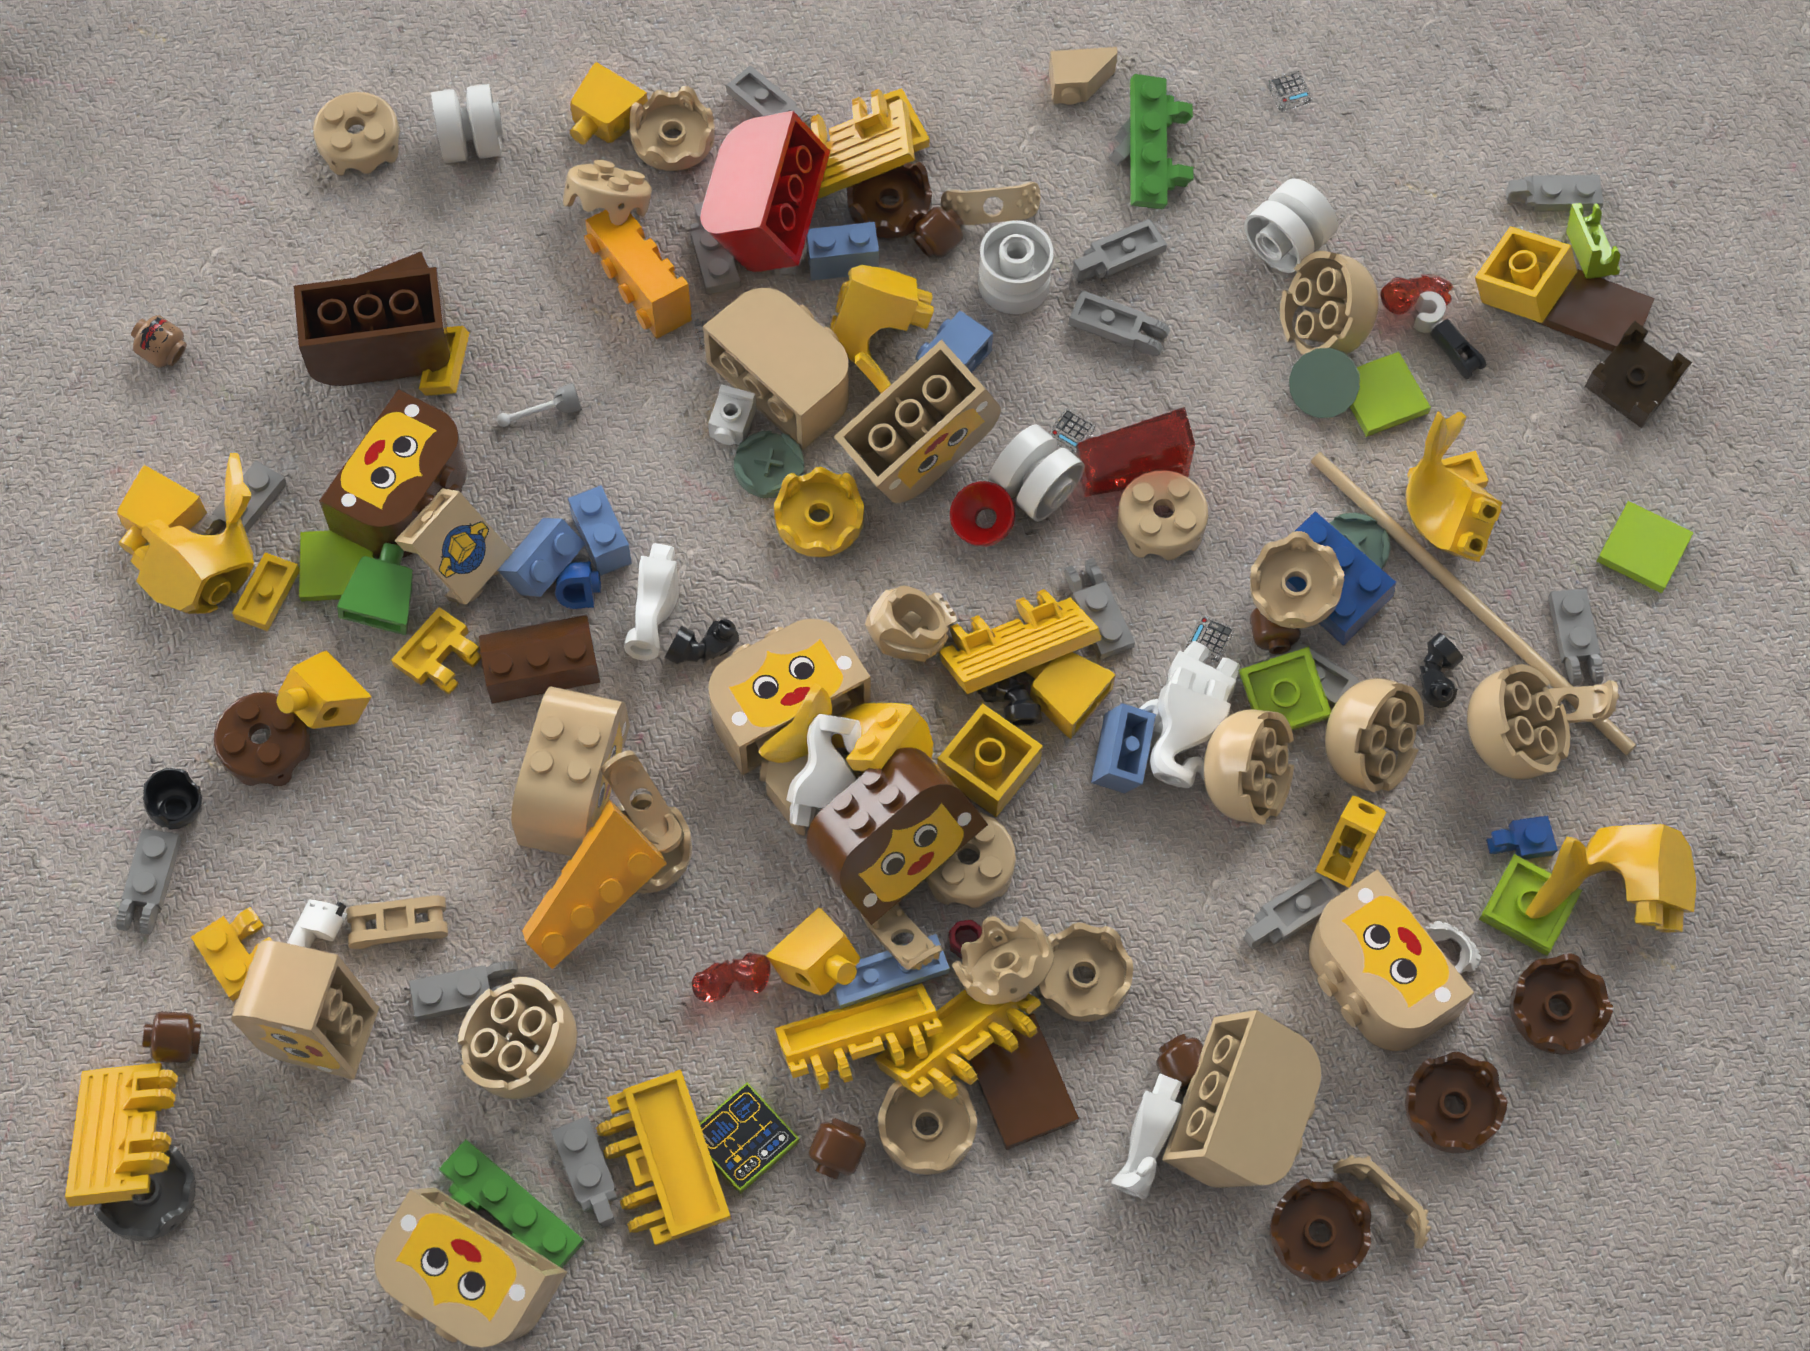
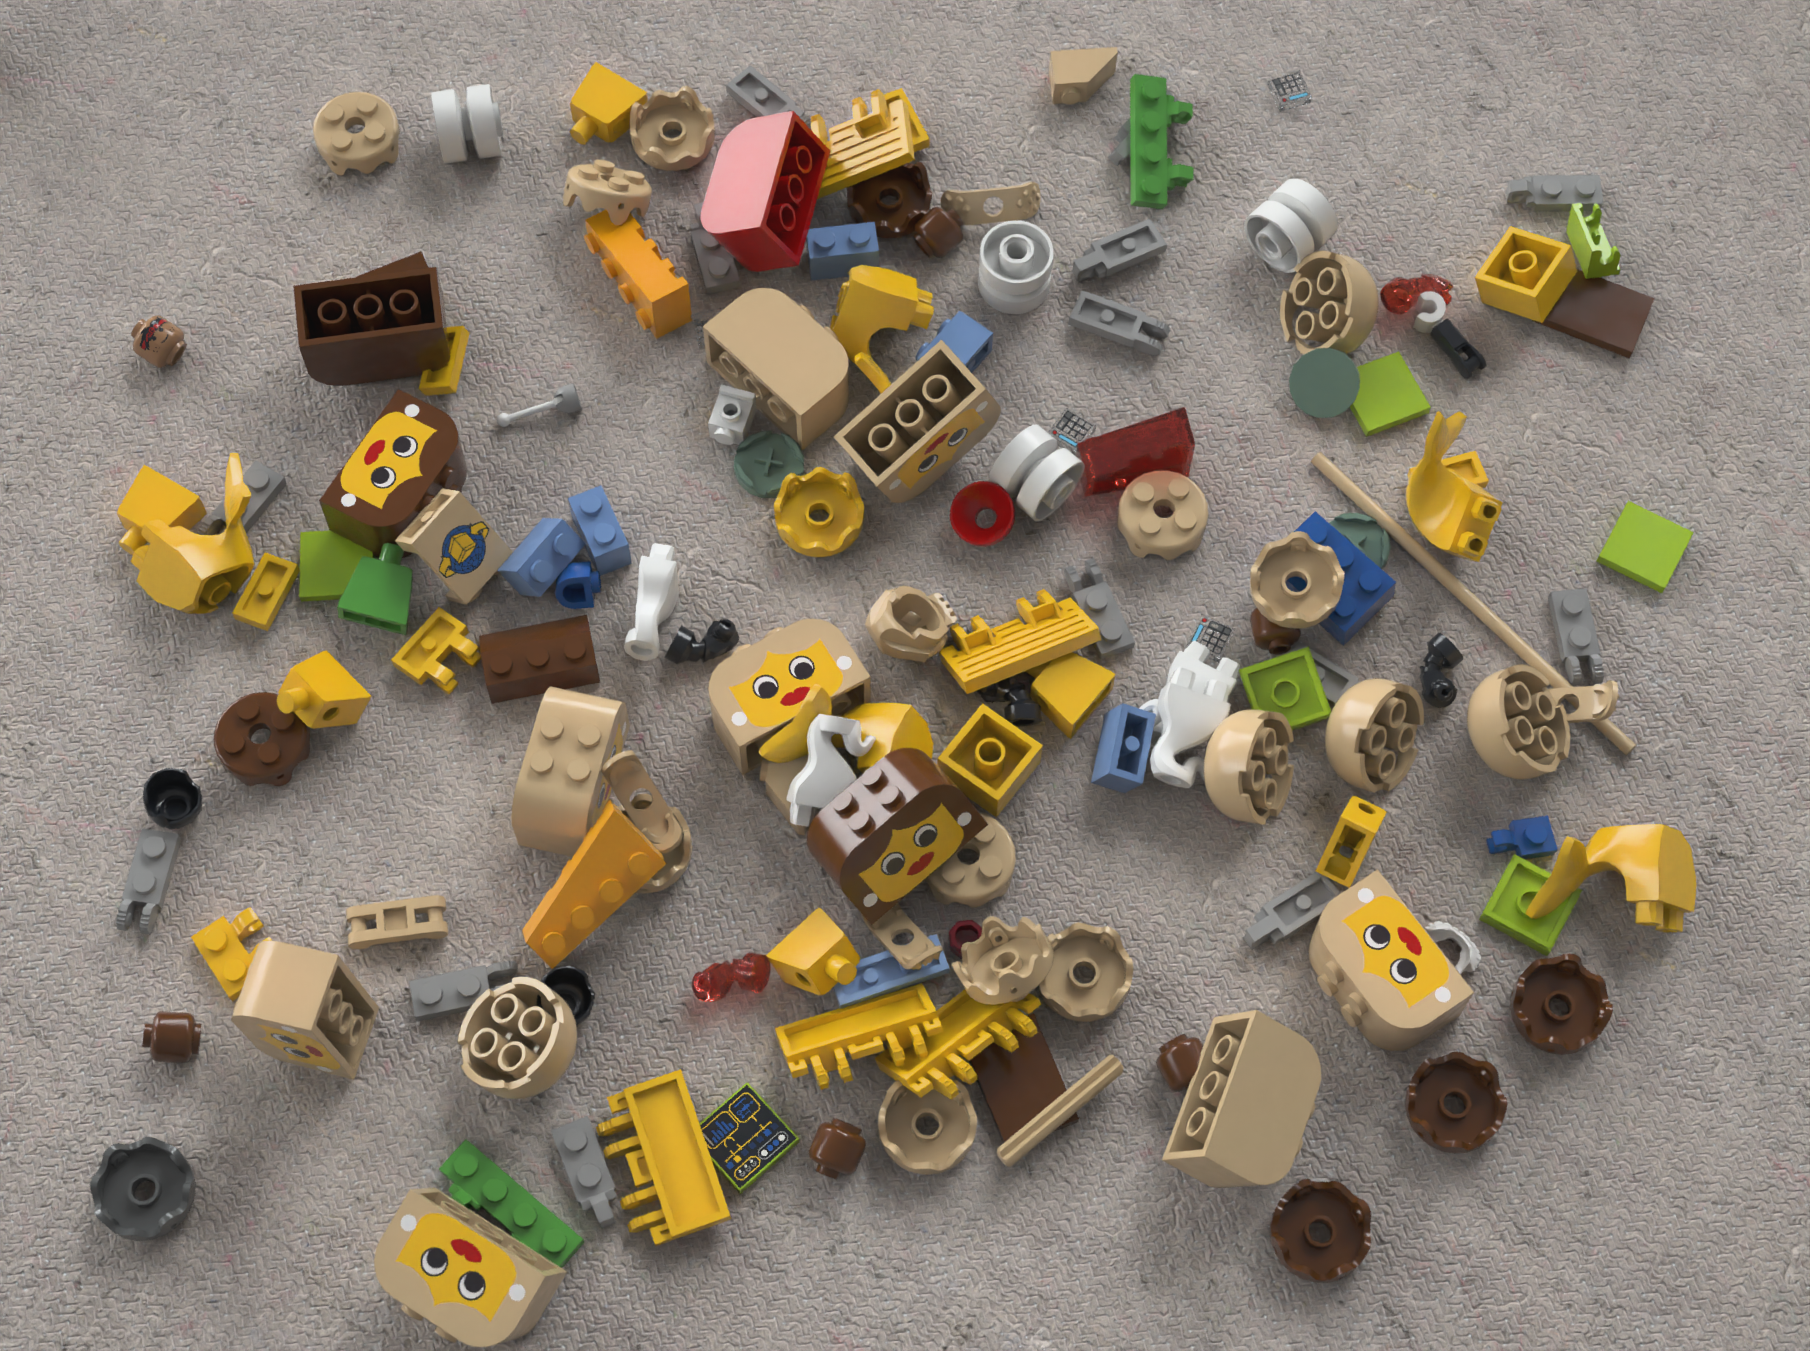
yellow hinge [65,1062,178,1207] -> none
white piece [287,899,347,948] -> none
yellow plate [846,707,920,771] -> none
white hips [1111,1074,1182,1199] -> none
tan piece [1333,1155,1431,1249] -> none
dark brown panel [1585,321,1692,428] -> none
none -> black hair [537,965,595,1027]
none -> tan axle [997,1055,1124,1167]

